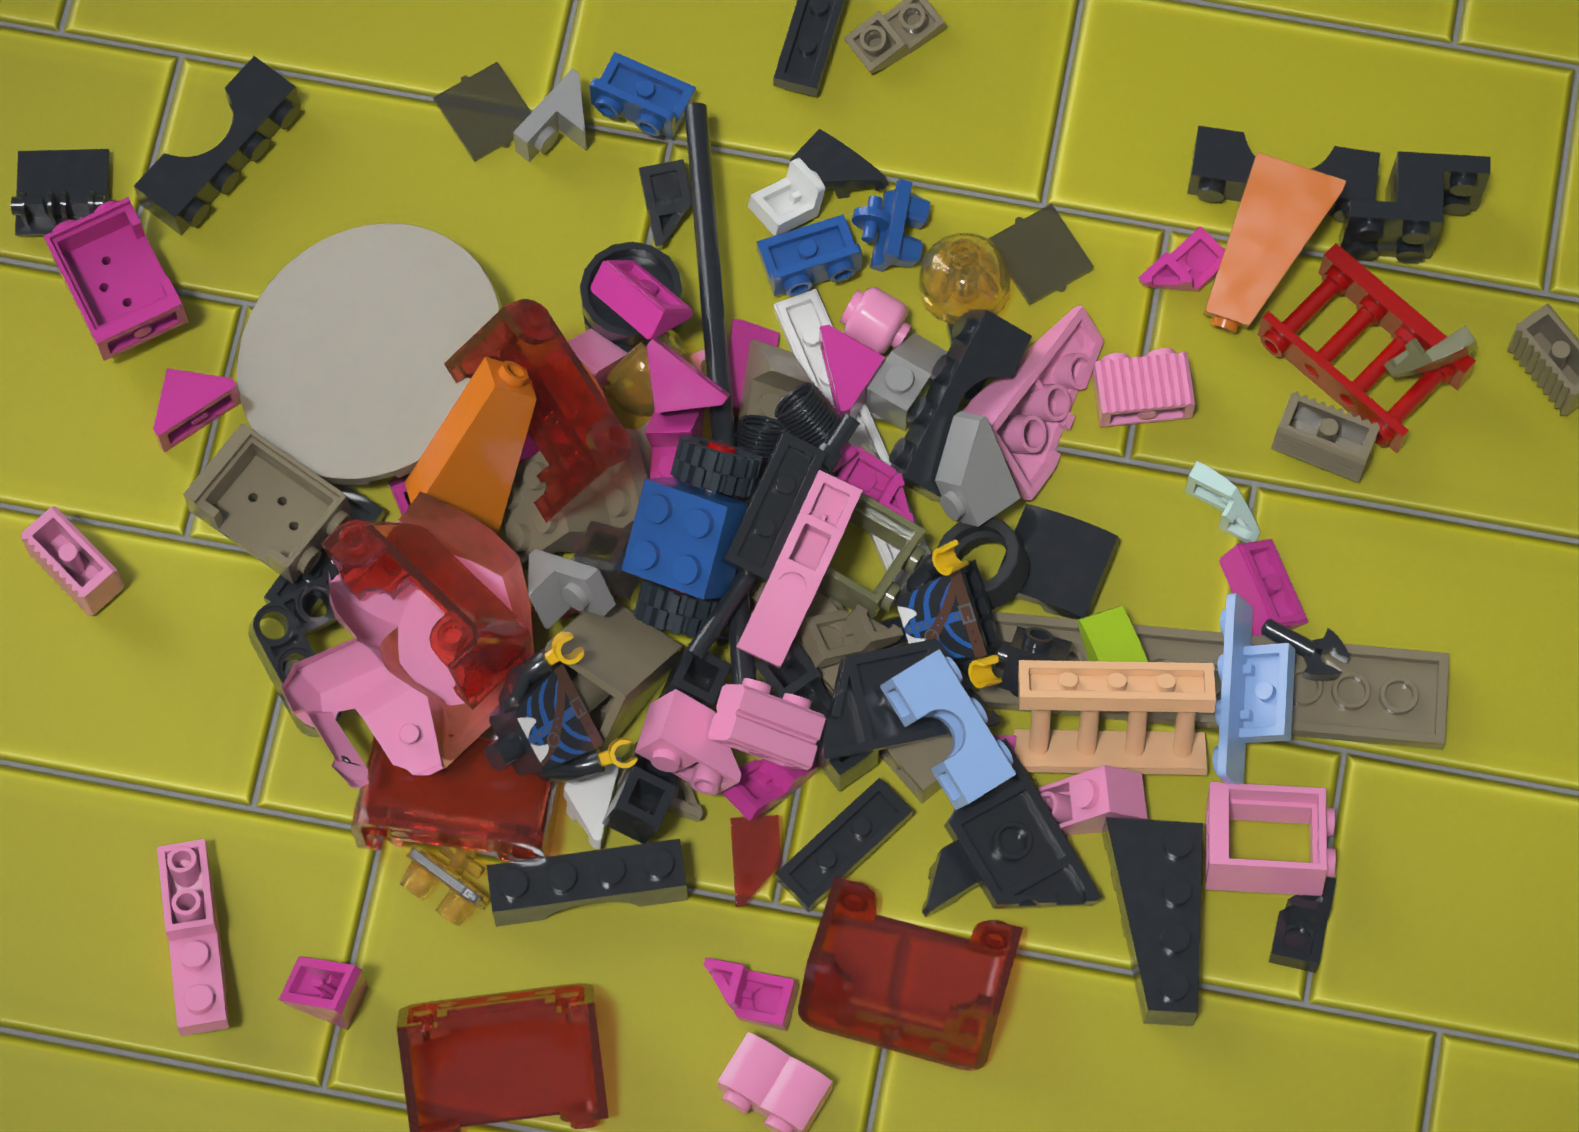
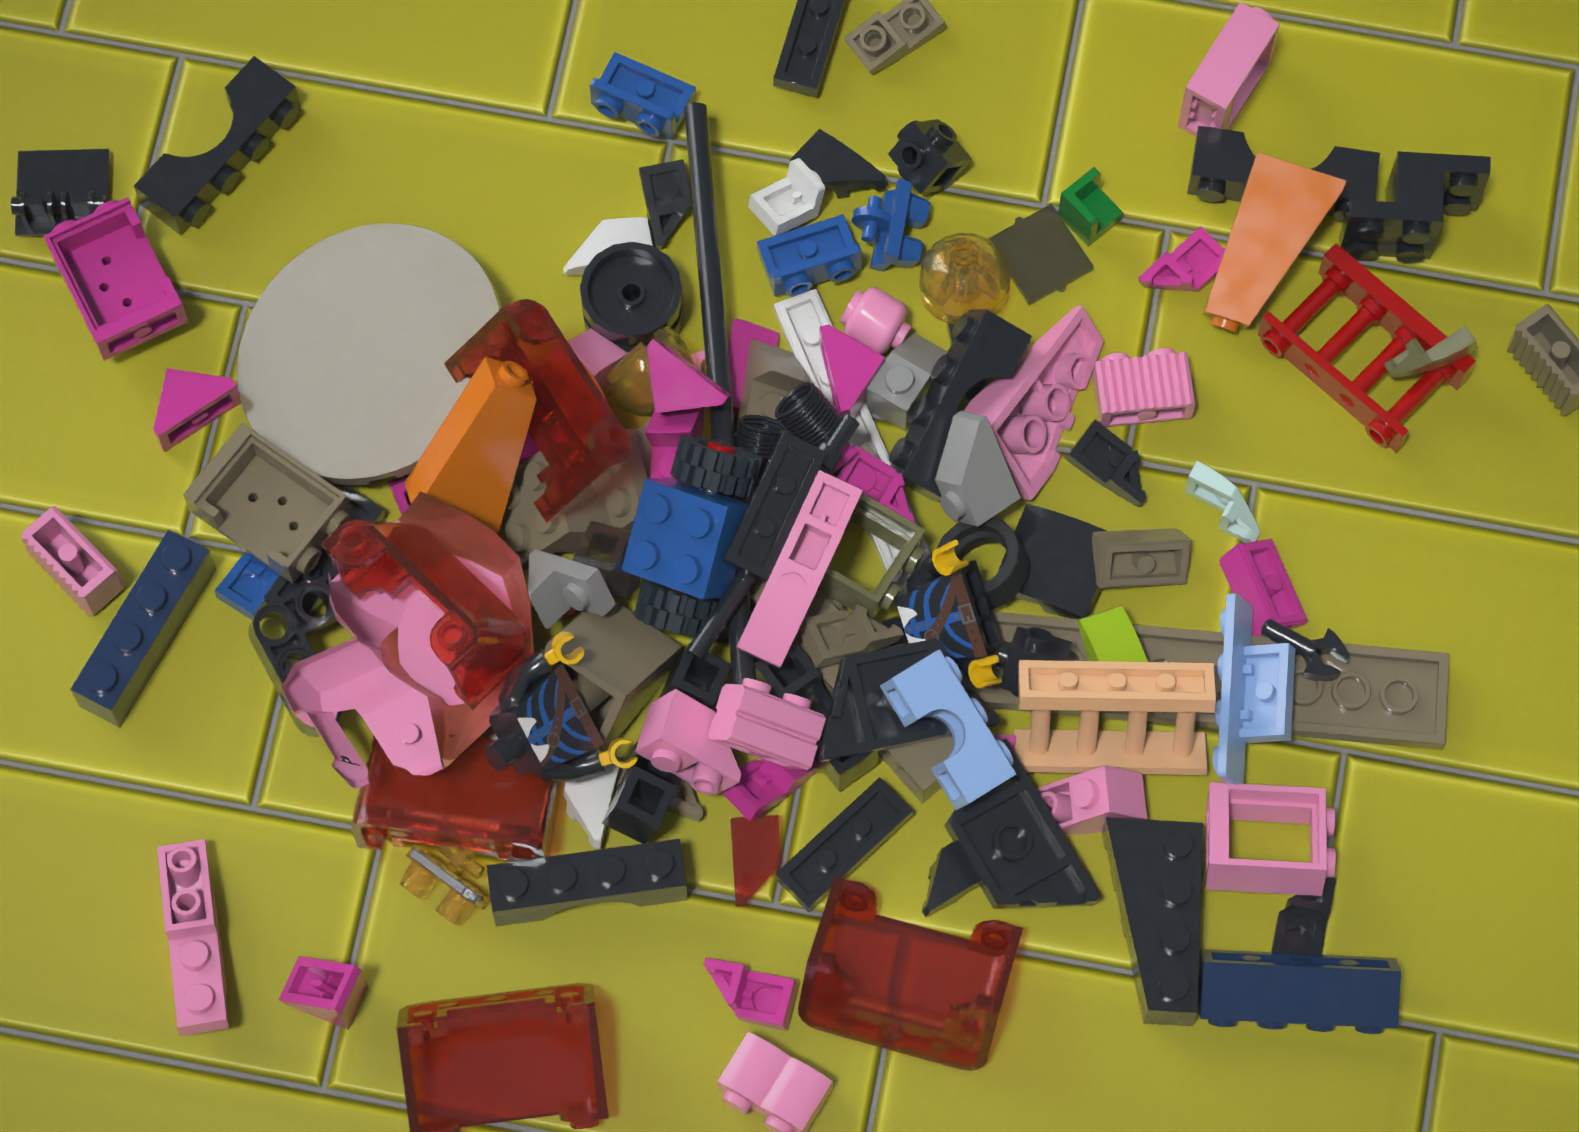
clear smoke piece [433,62,531,162] -> none
light grey slope [513,69,587,162] -> none
dark pink slope [591,260,693,339] -> none
dark tan brick [1271,391,1380,482] -> none
none -> dark blue brick [70,529,216,728]
none -> blue slope [215,553,280,620]
none -> white slope [563,217,653,275]
none -> black brick [888,119,972,194]
none -> green panel [1058,167,1123,247]
none -> black slope [1064,419,1146,506]
none -> dark tan slope [1092,528,1191,588]
none -> bright pink window [1178,2,1280,136]
none -> dark blue brick [1198,949,1401,1034]

